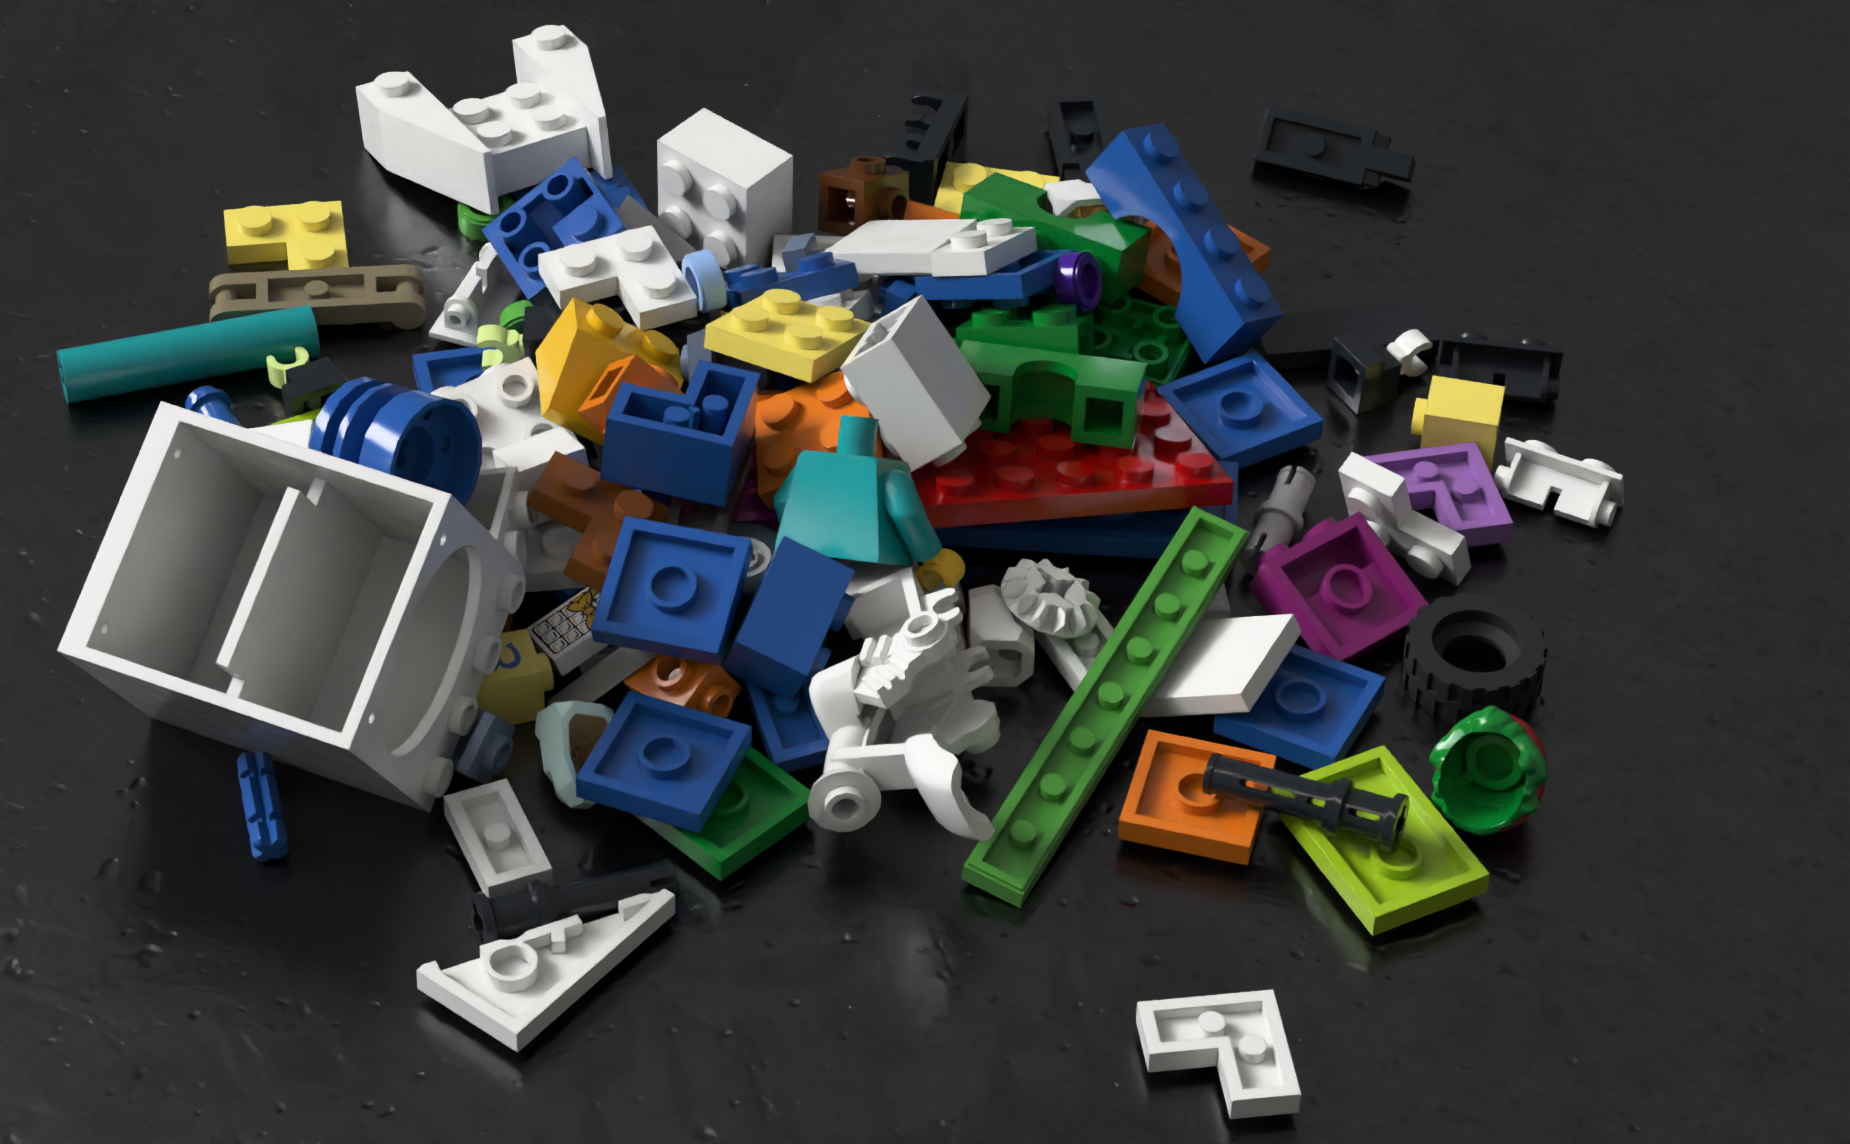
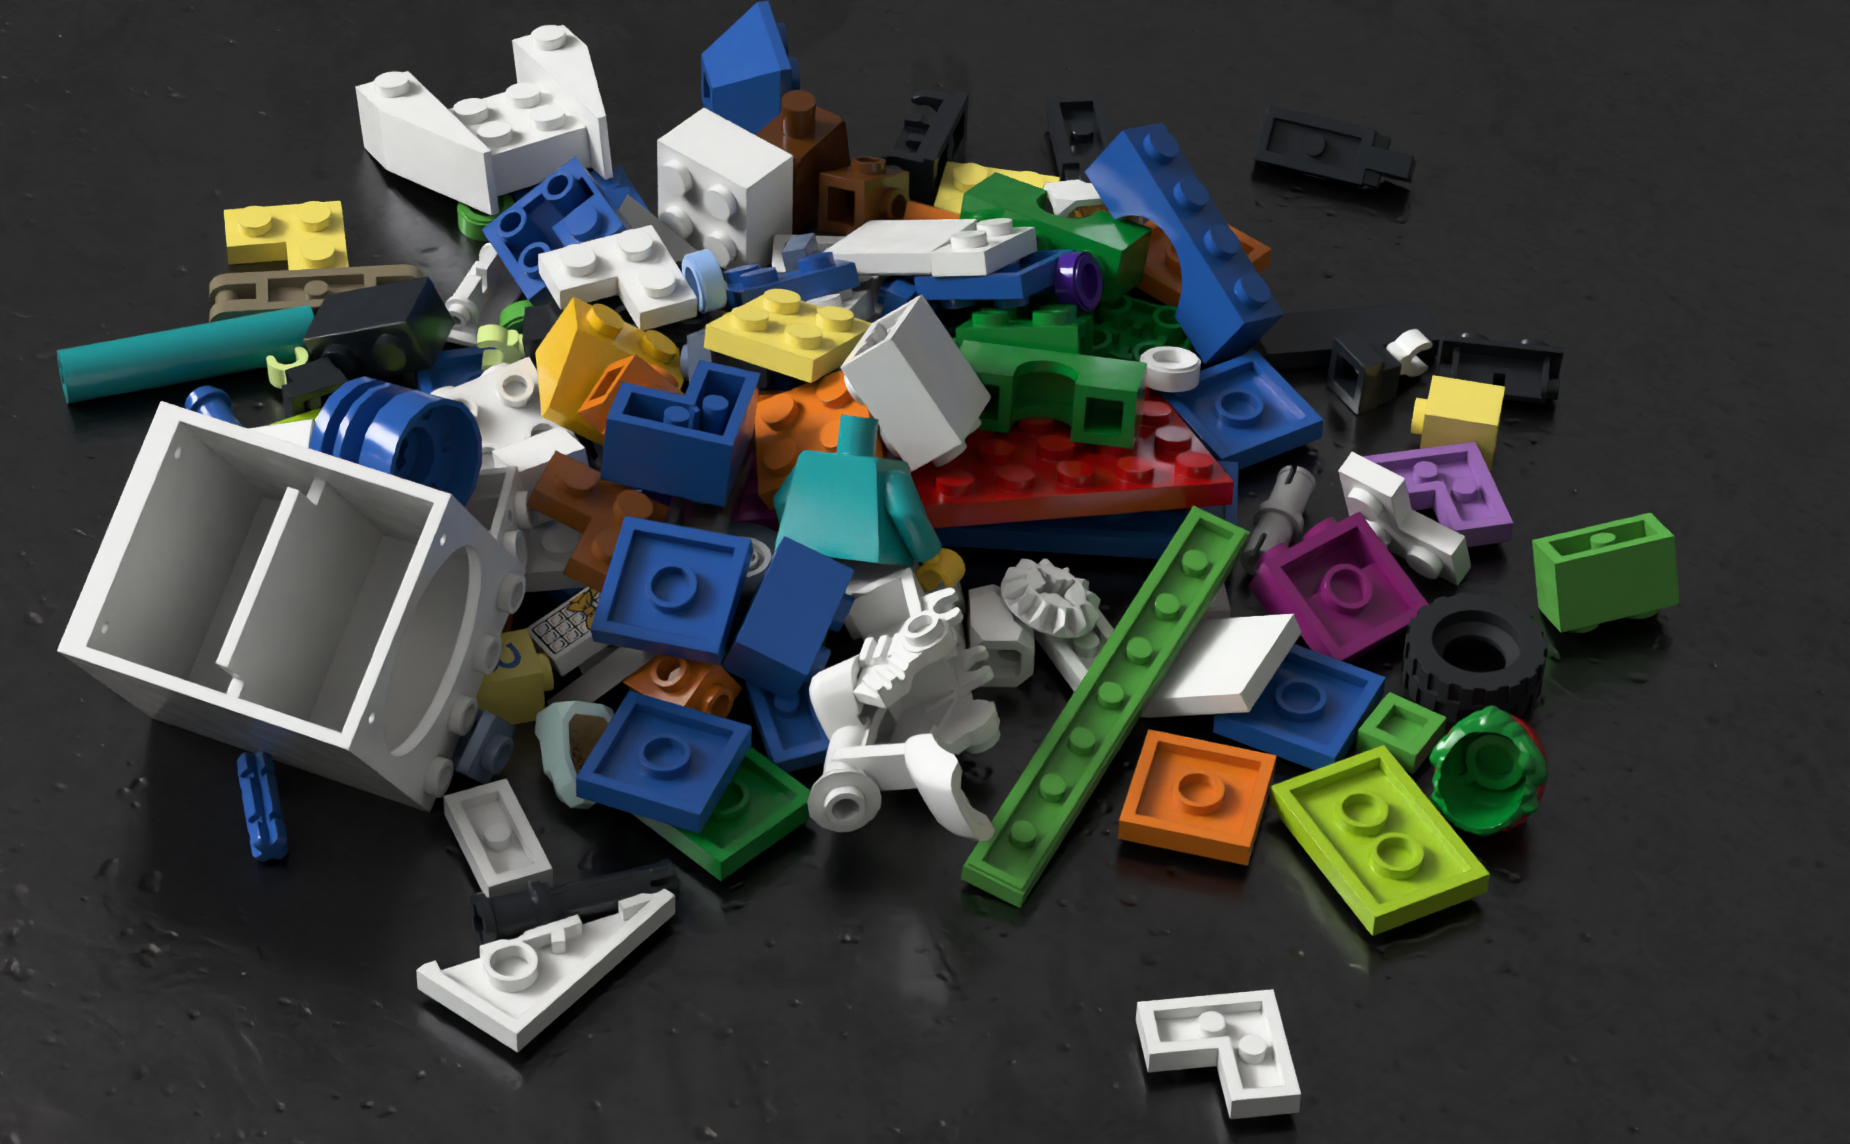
black pin [1202,753,1409,854] -> none
white hinge [1493,437,1624,528] -> none
none -> black brick [302,276,455,381]
none -> blue slope [701,1,800,135]
none -> reddish brown torso [756,90,851,235]
none -> white tile [1140,346,1201,392]
none -> bright green plate [1356,692,1447,774]
none -> bright green brick [1532,513,1680,633]

